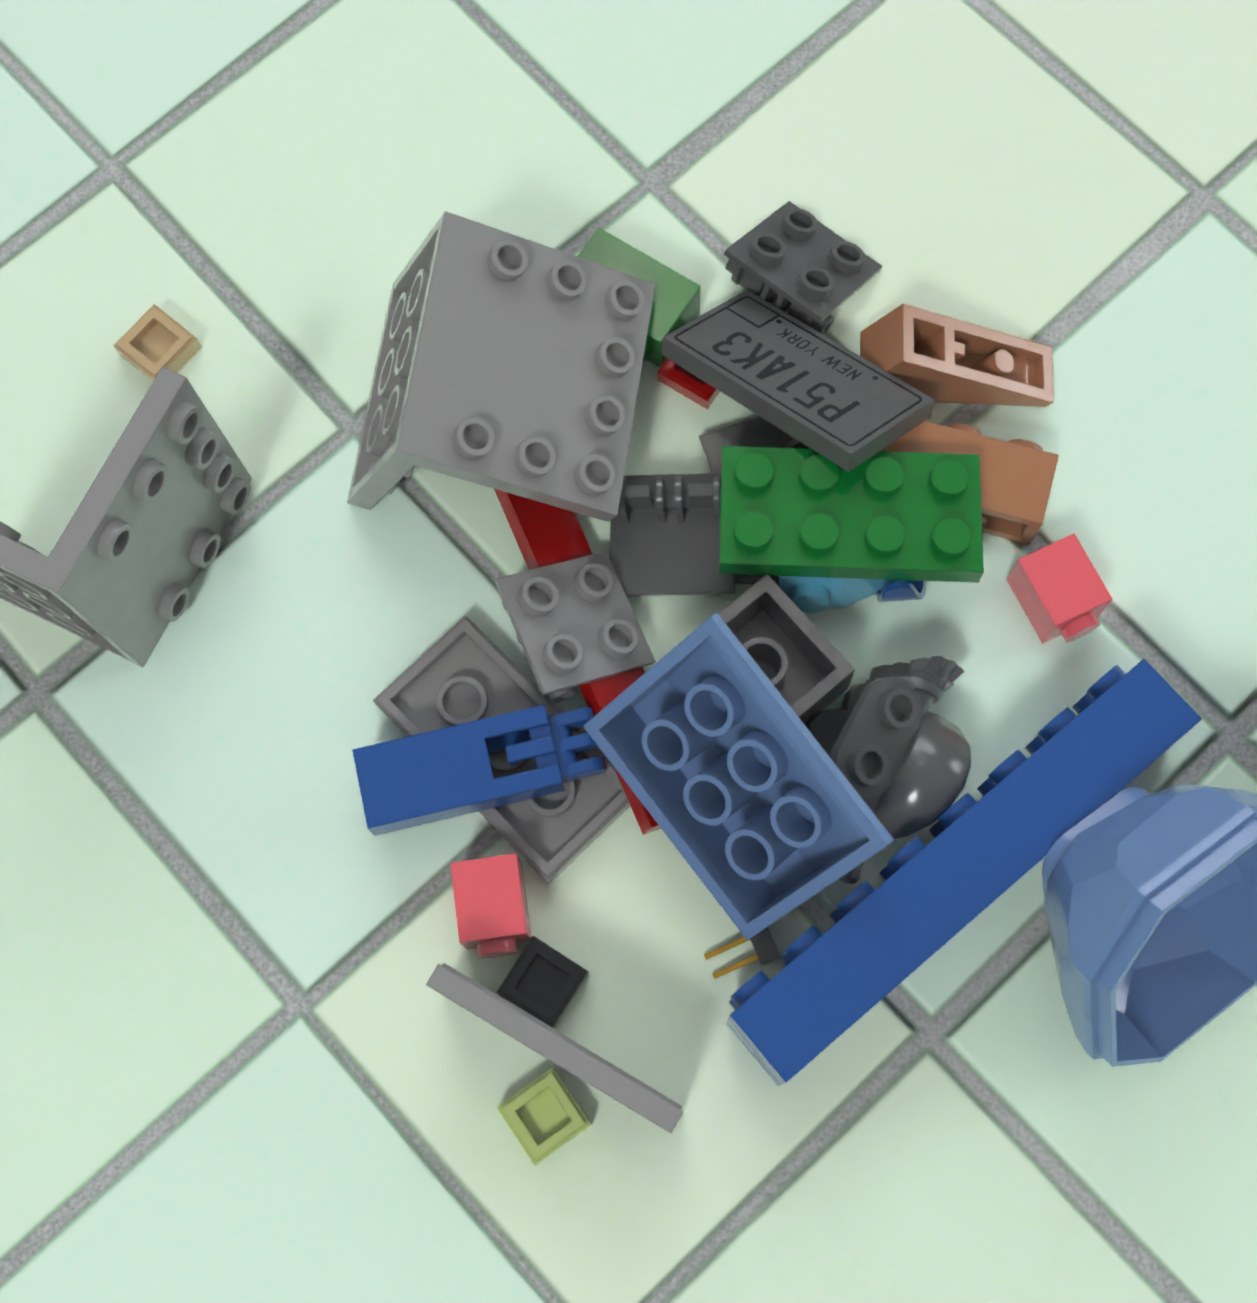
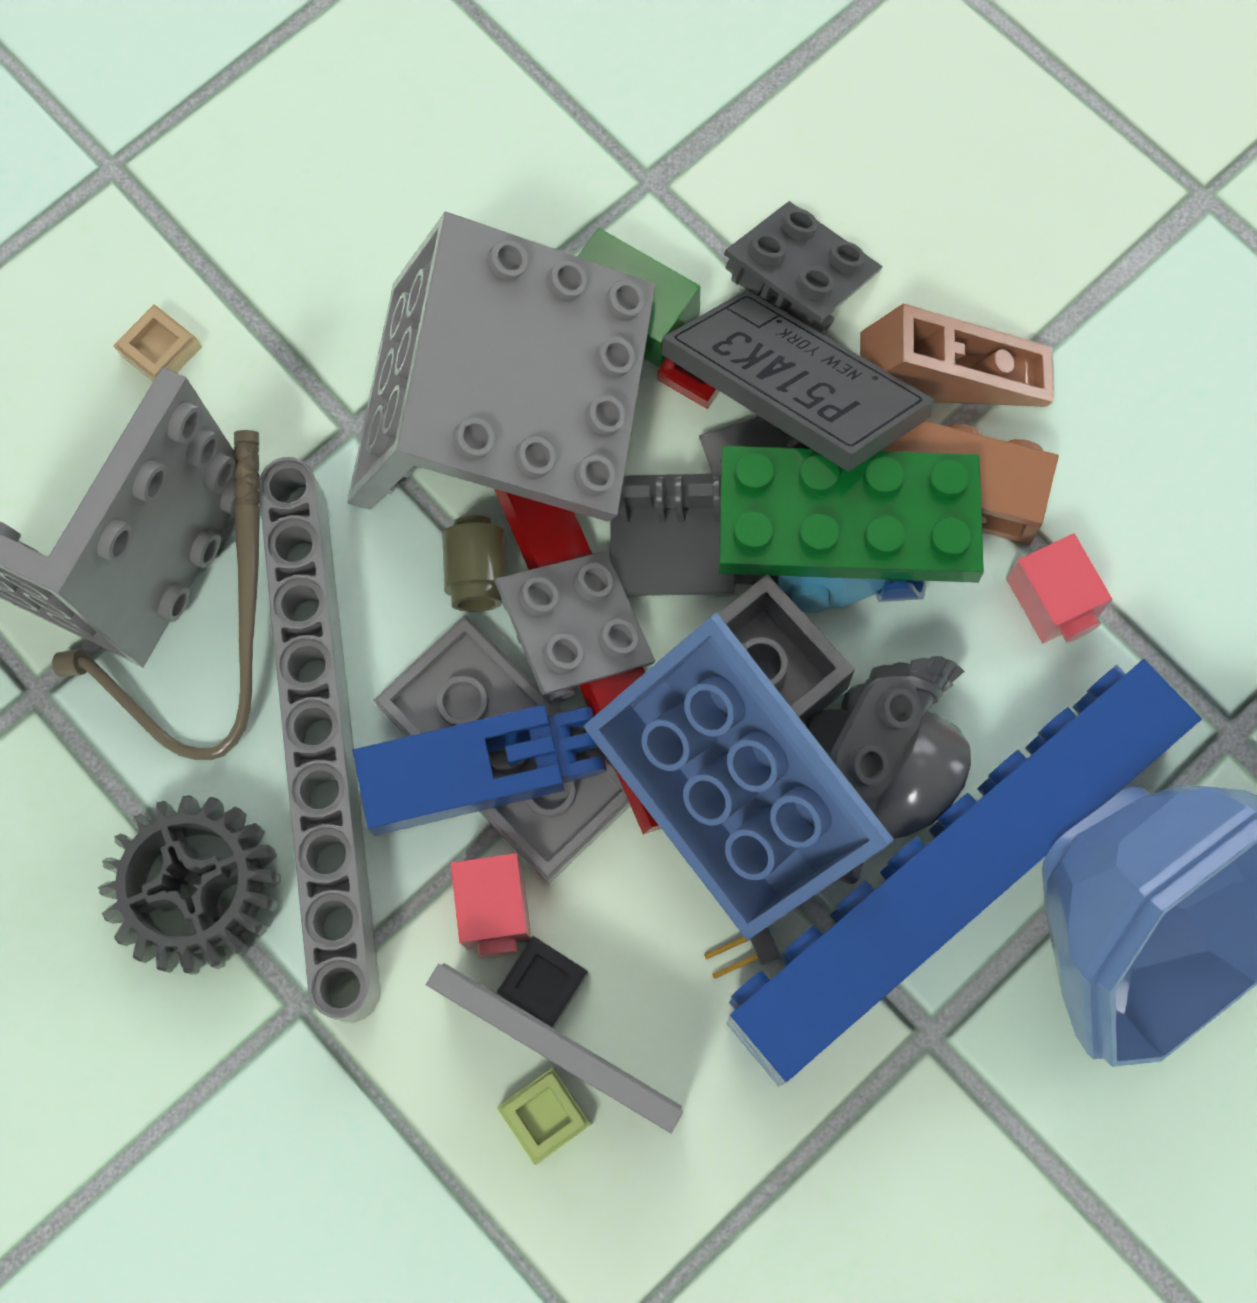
none -> dark tan piece [52,430,260,760]
none -> dark grey gear [97,795,281,975]
none -> light grey beam [259,457,380,1022]
none -> olive brick [442,515,507,612]

